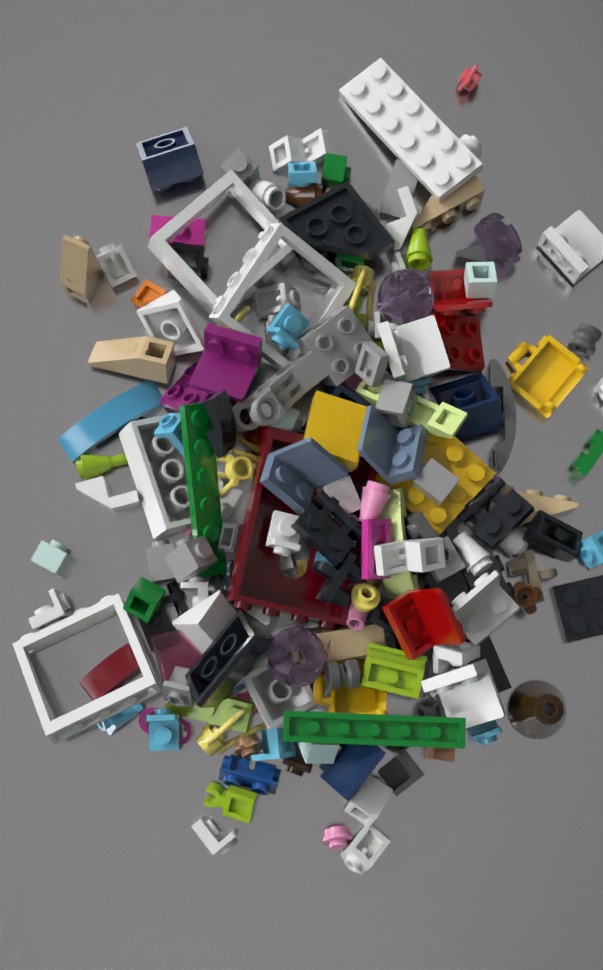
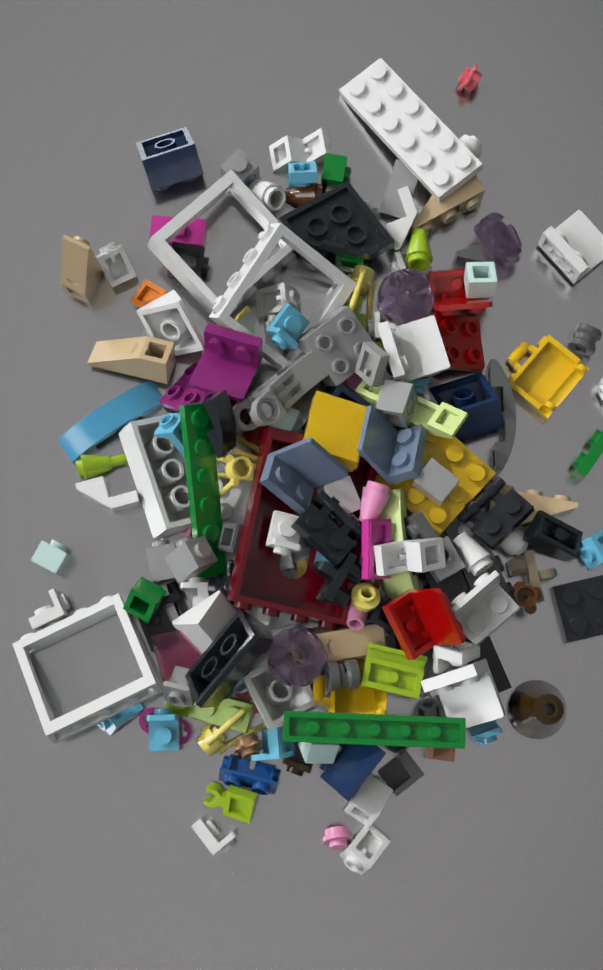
dark red slope [79,643,141,701] -> none

